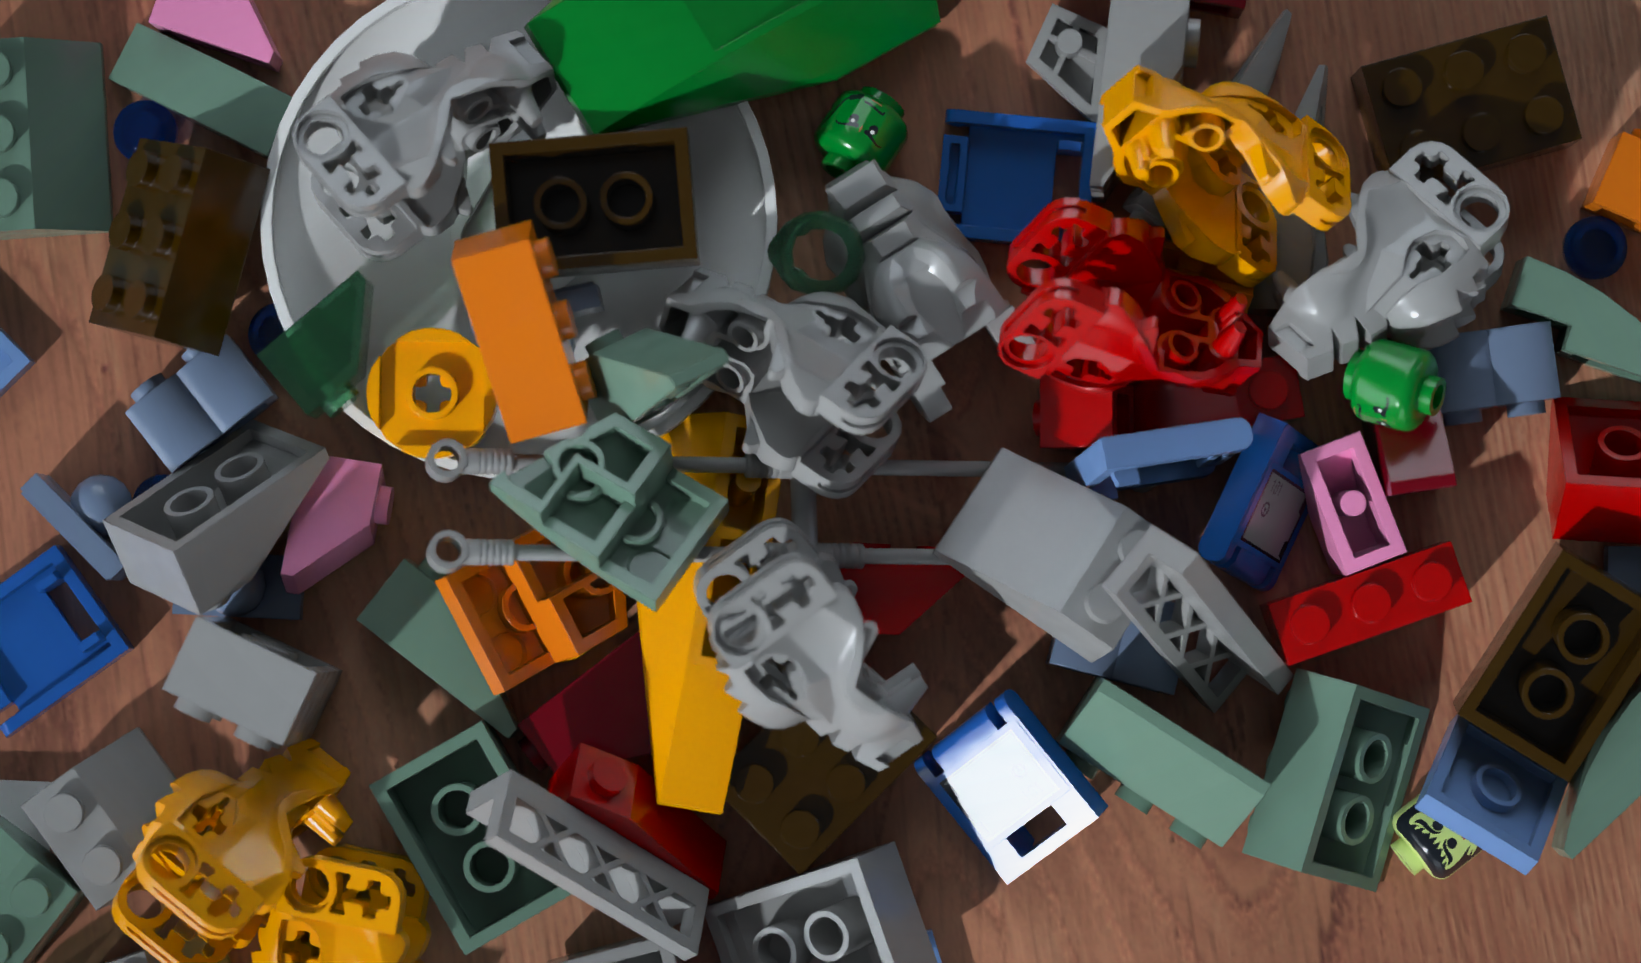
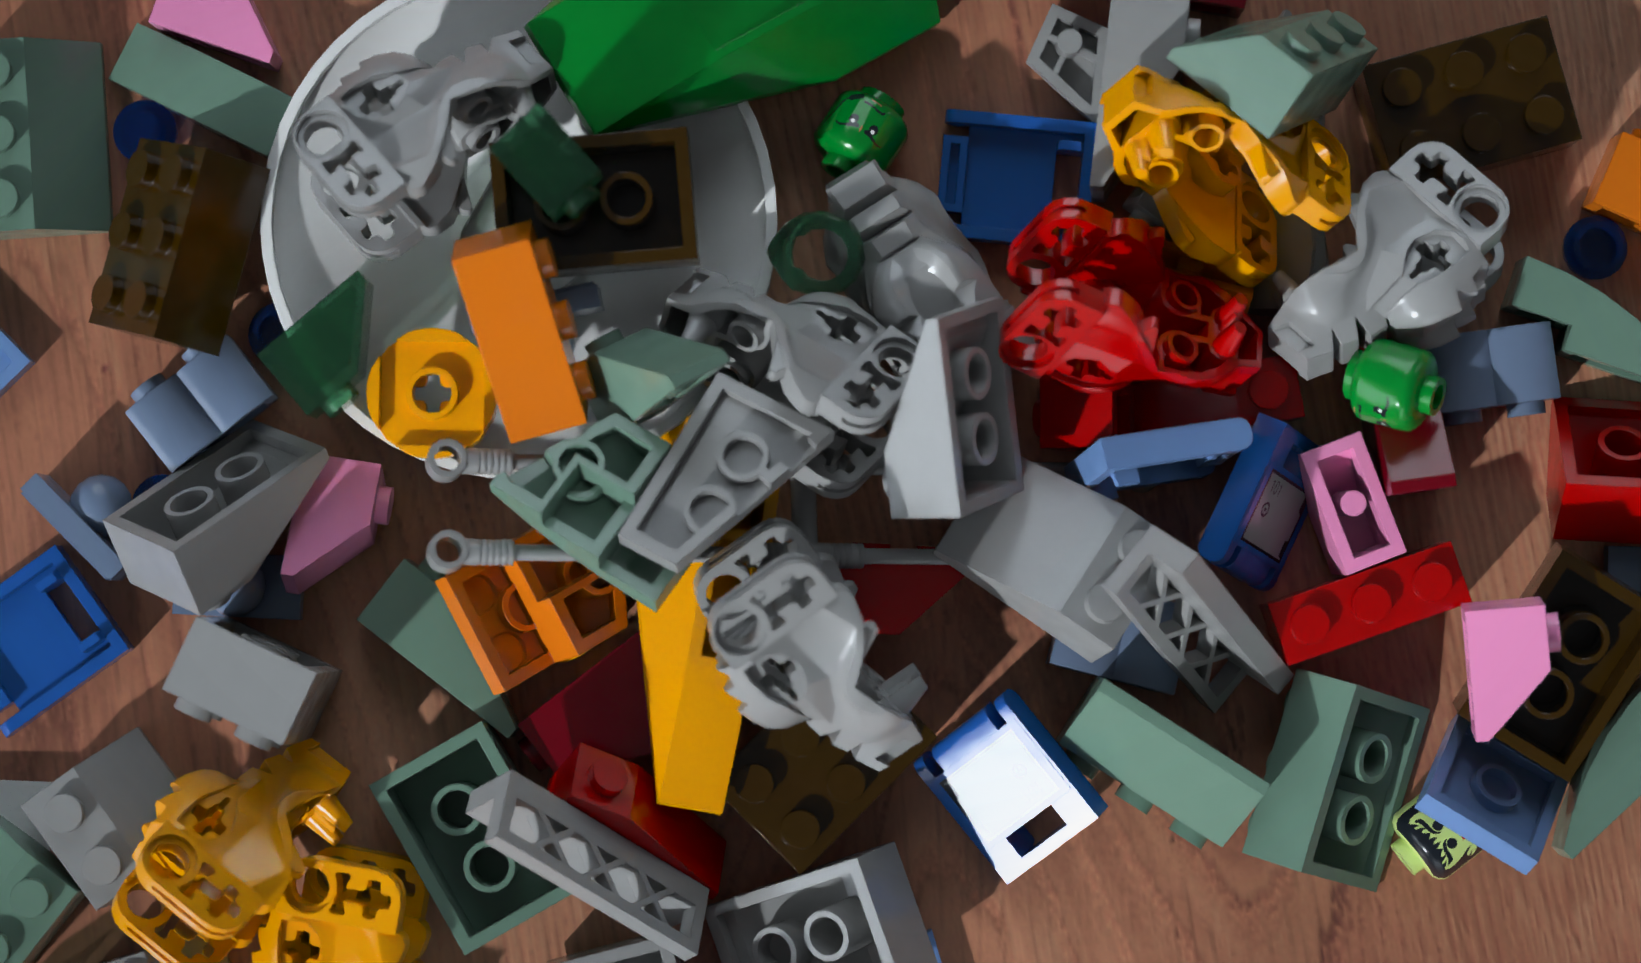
none -> clear green slope [489,102,603,222]
none -> light grey wing [618,371,834,574]
none -> light grey slope [883,297,1024,519]
none -> sand green slope [1166,10,1378,139]
none -> bright pink slope [1461,596,1561,742]

